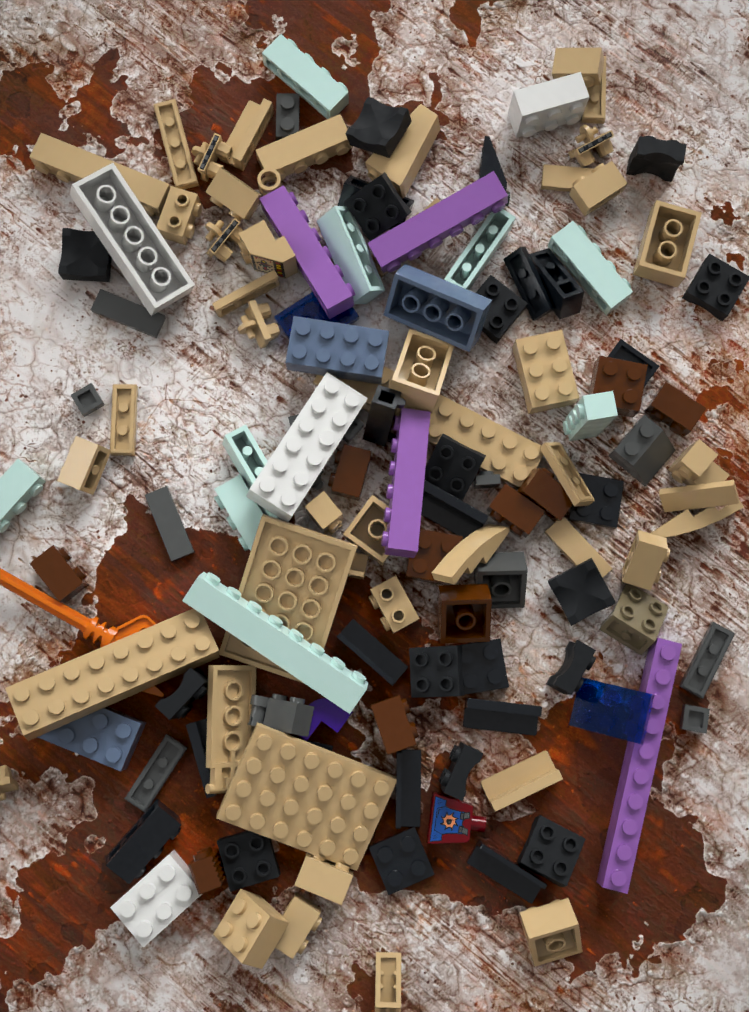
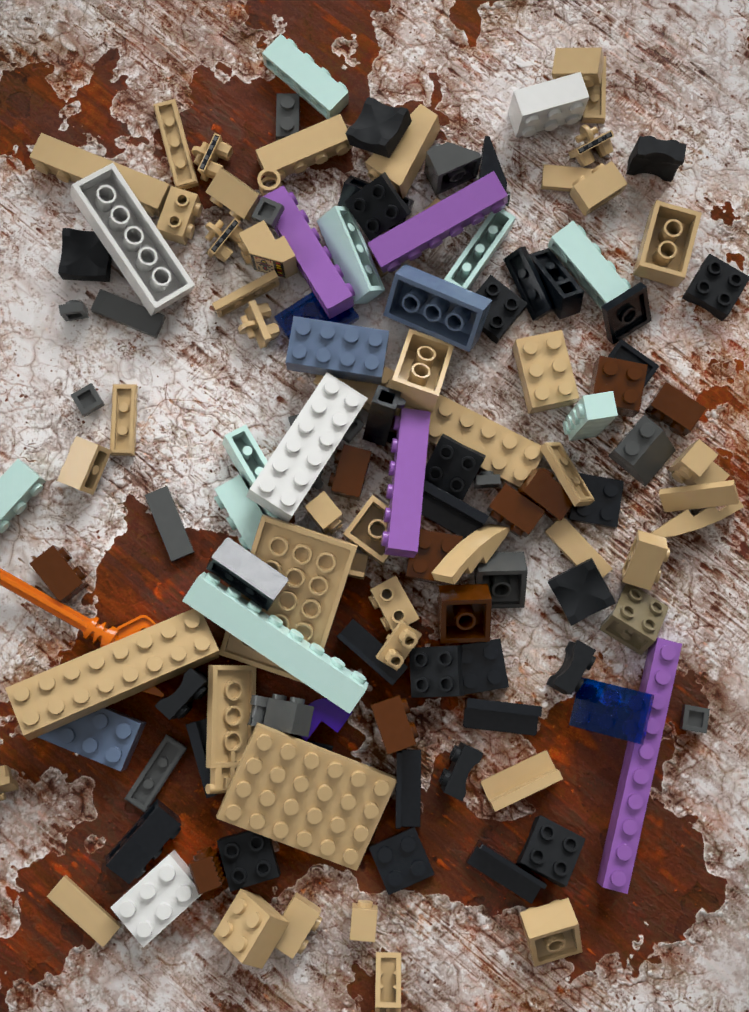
tan panel [219,98,274,171] -> none
tan brick [294,853,353,905] -> none
torso [427,792,486,844] -> none
dark grey tile [679,622,735,699] -> none
none -> tan tile [47,875,122,947]
none -> dark grey plate [59,300,89,321]
none -> panel [206,537,288,611]
none -> dark grey plate [251,196,285,229]
none -> tan brick [349,900,378,942]
none -> tan hips [376,620,422,671]
none -> dark grey slope [424,142,482,195]
none -> black plate [601,282,652,345]

